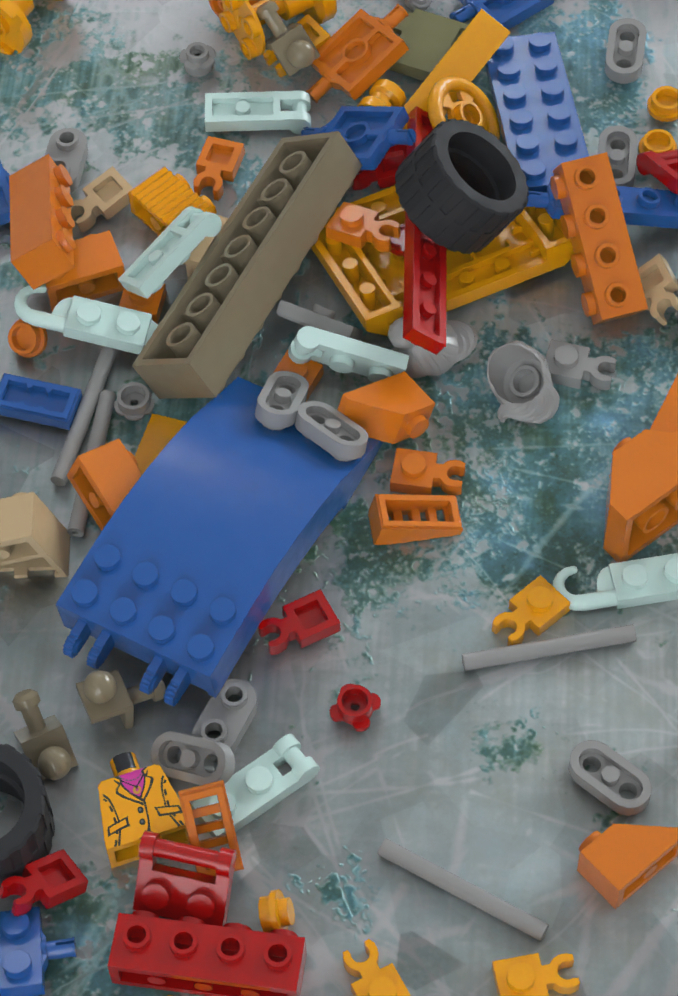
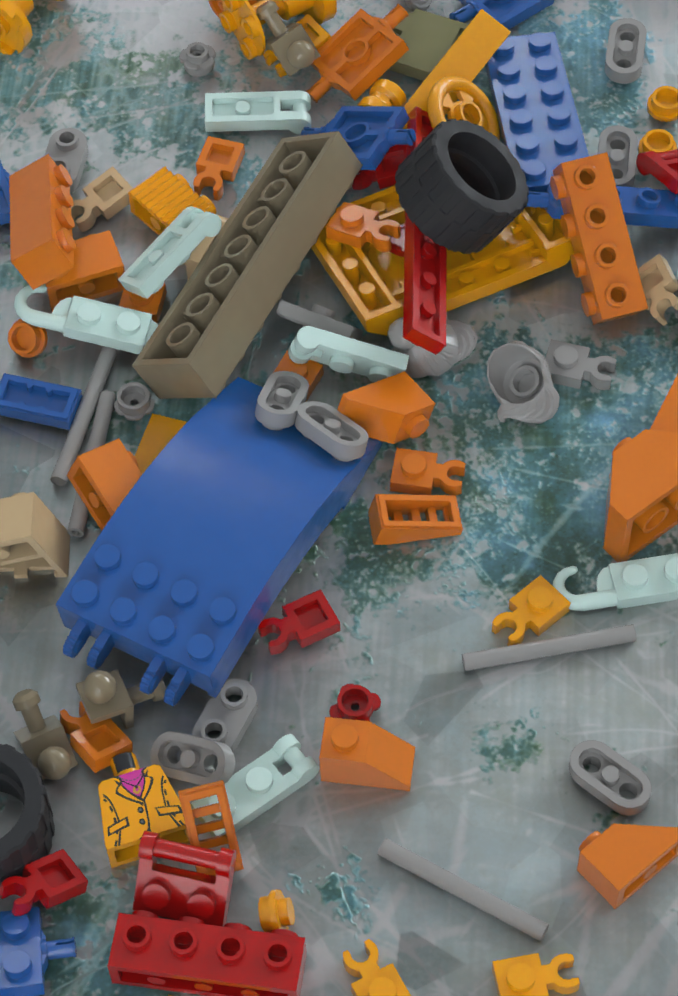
none -> orange plate [60,701,133,773]
none -> orange slope [319,717,415,791]

